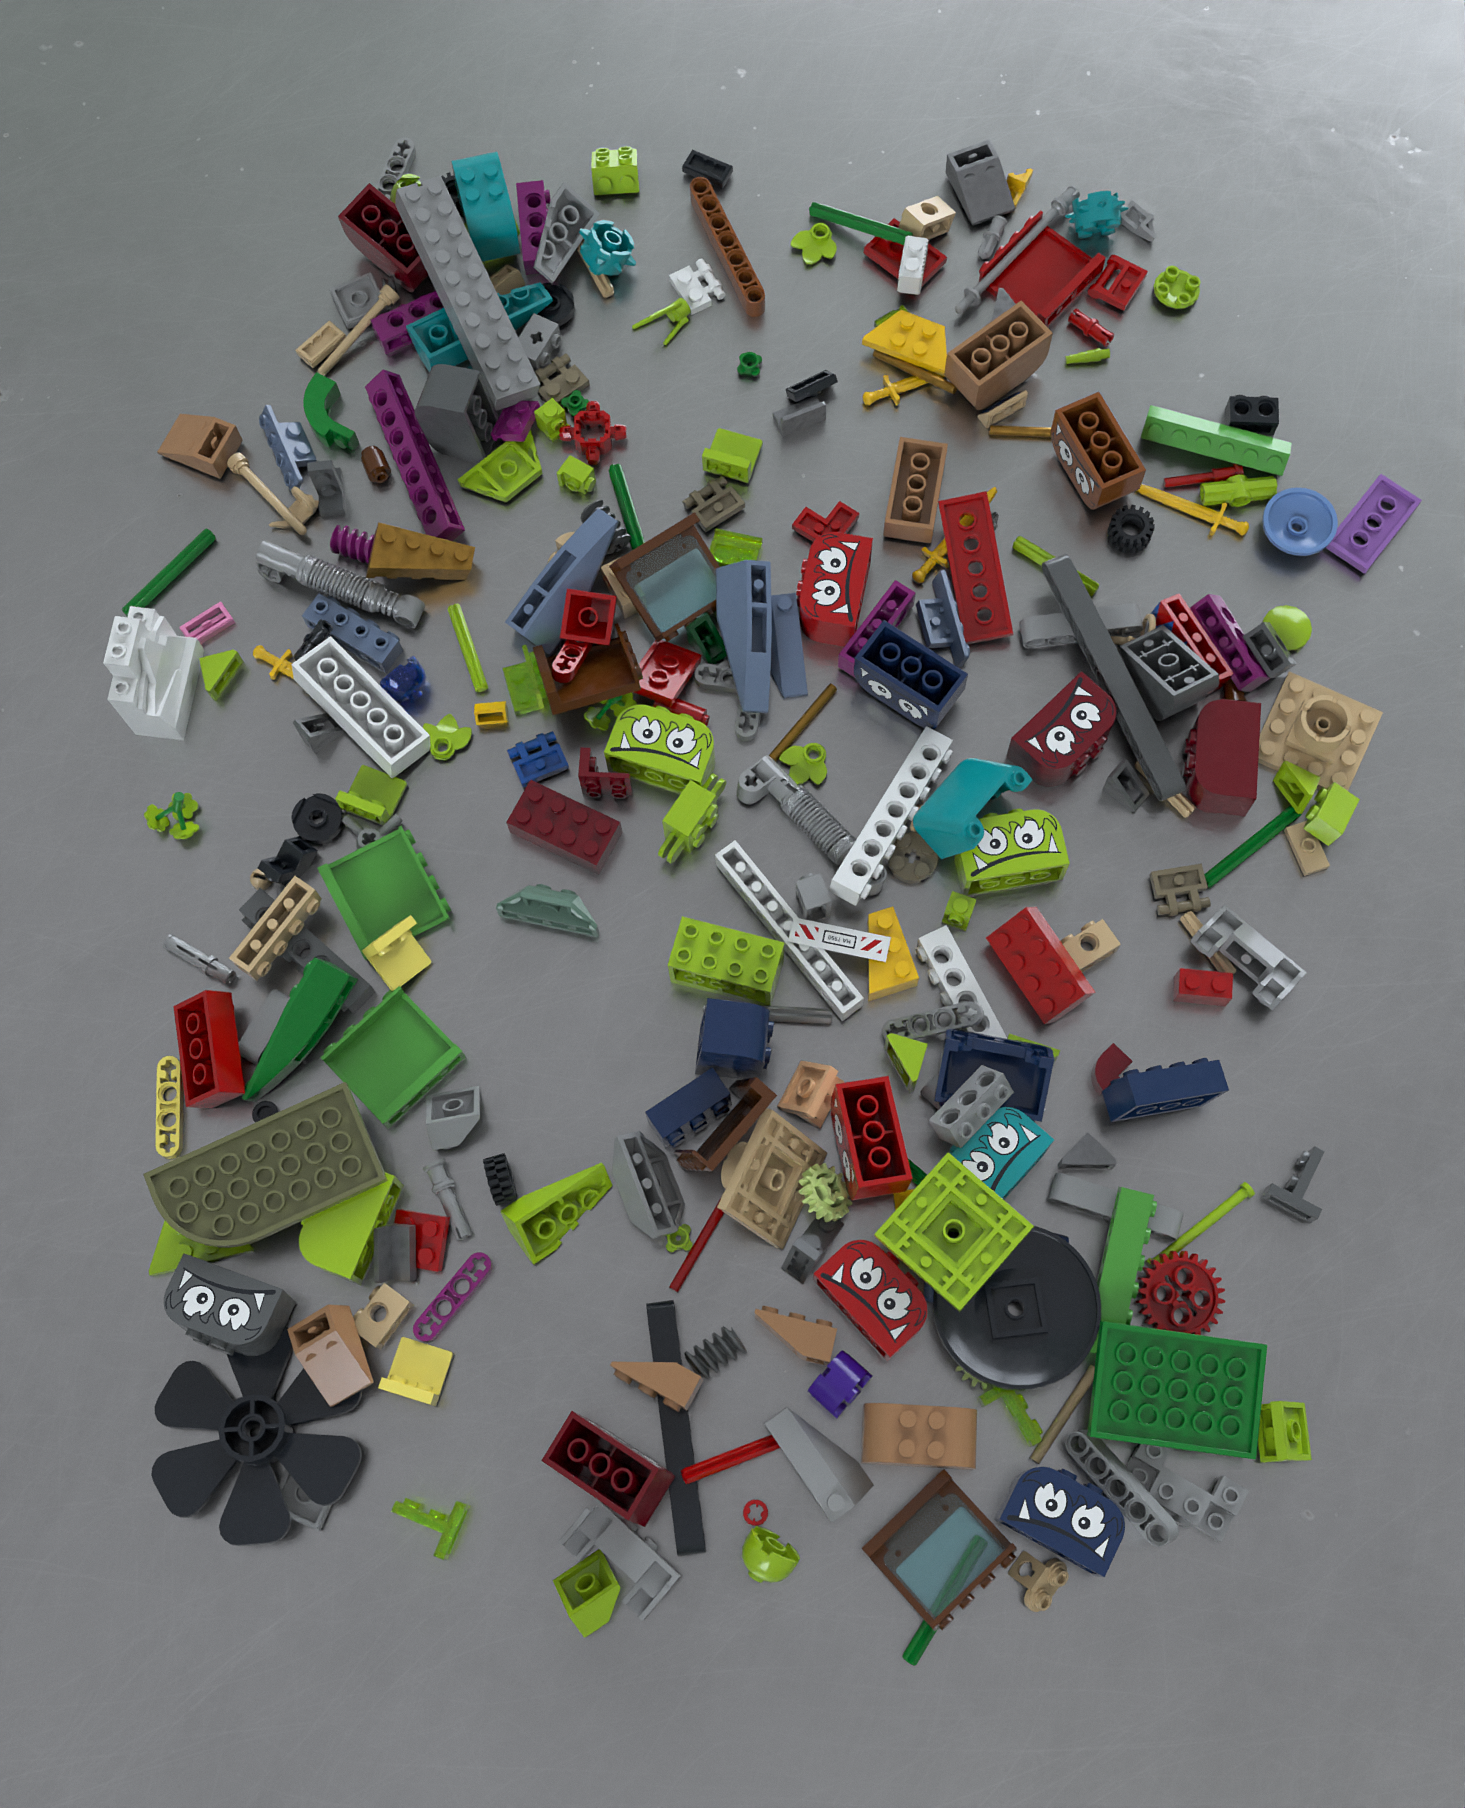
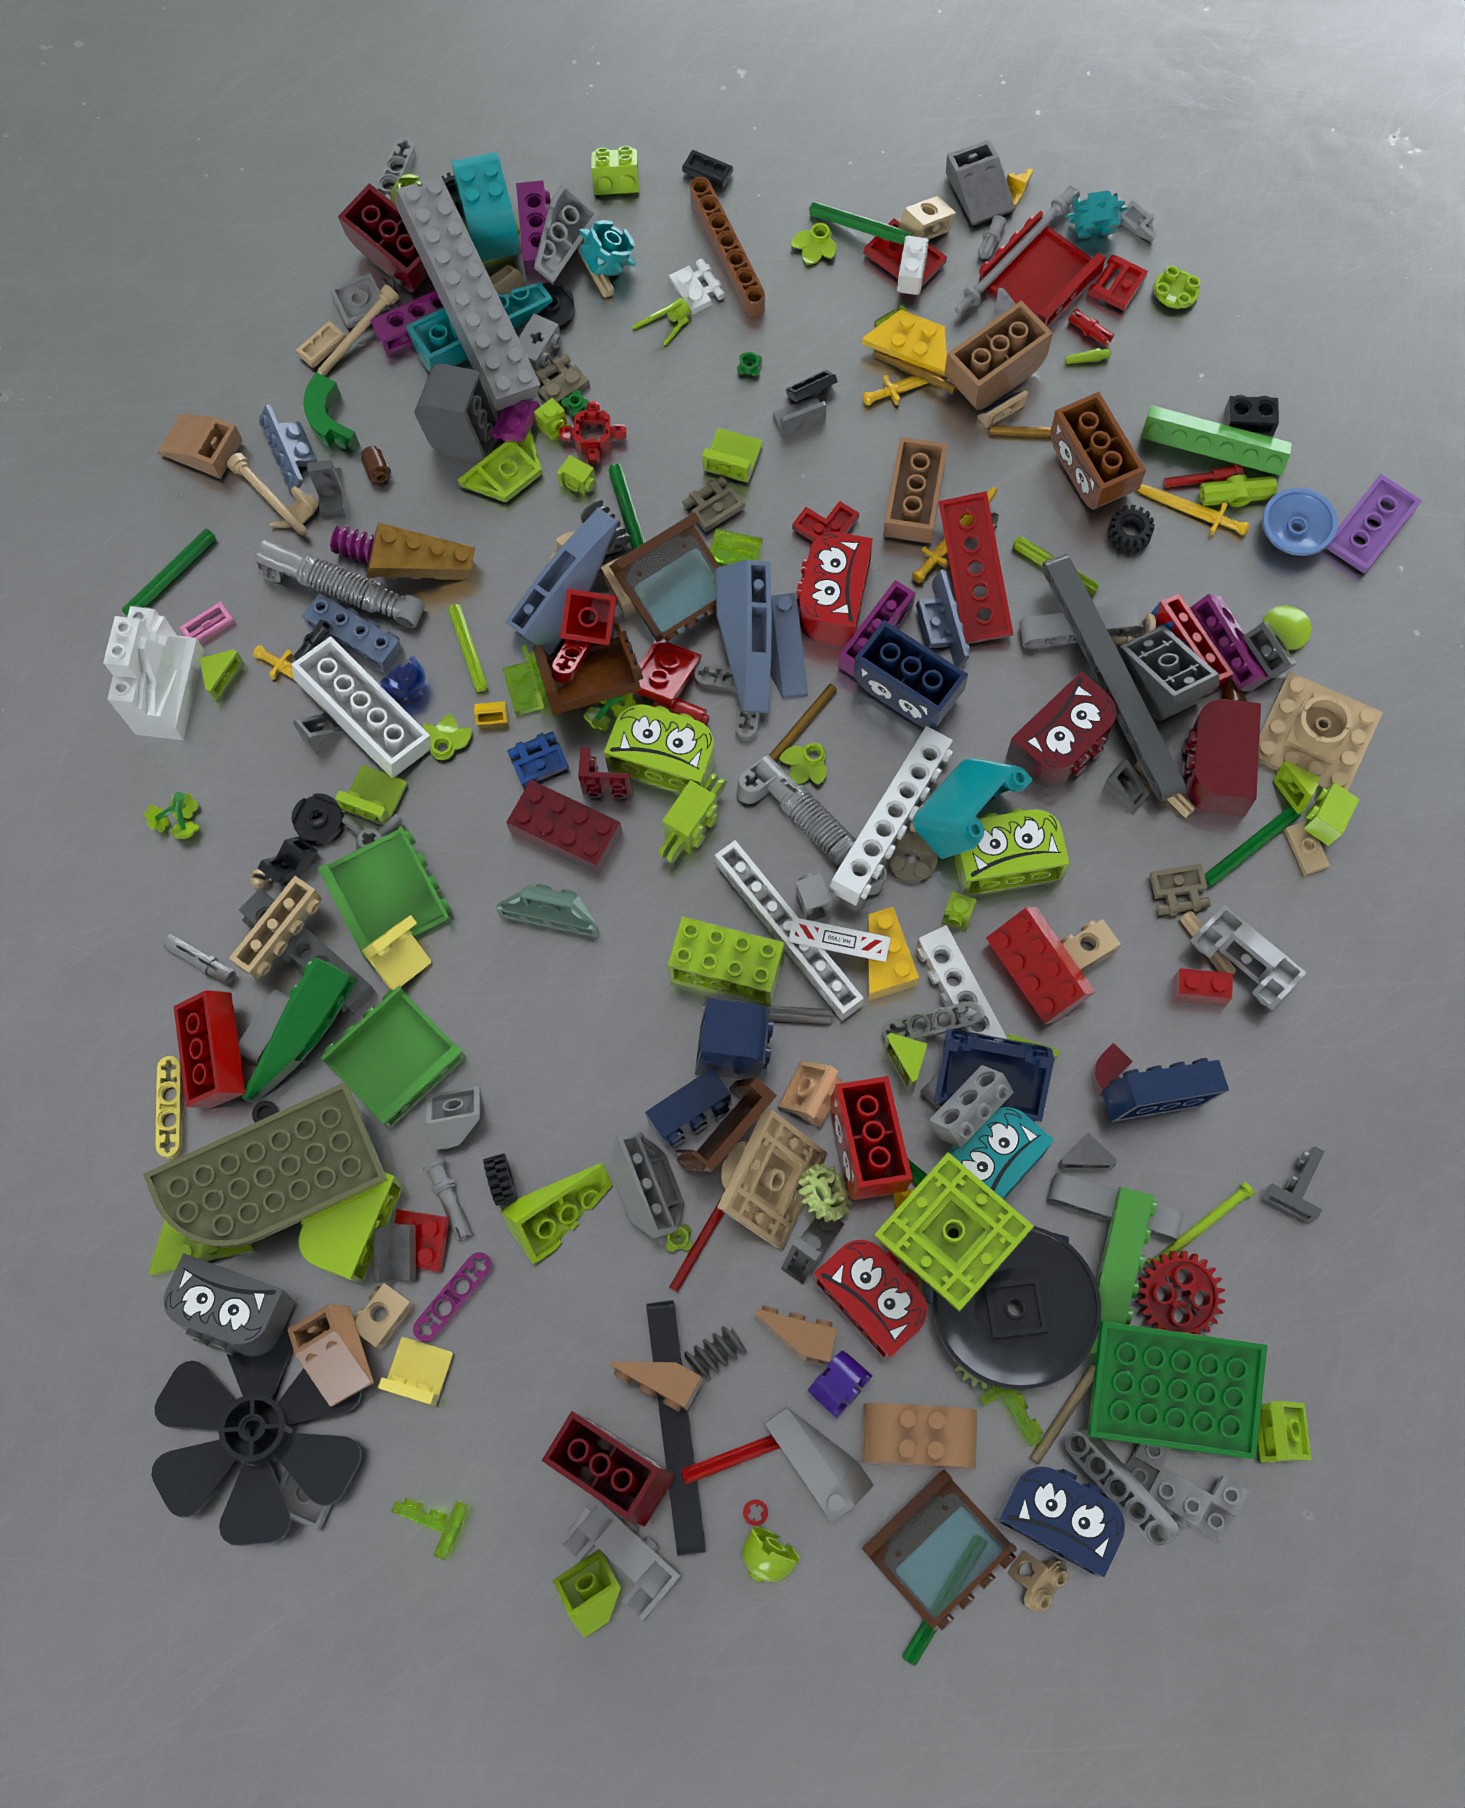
magenta brick [365,369,465,541] -> none
dark green slope [686,612,727,664] -> none

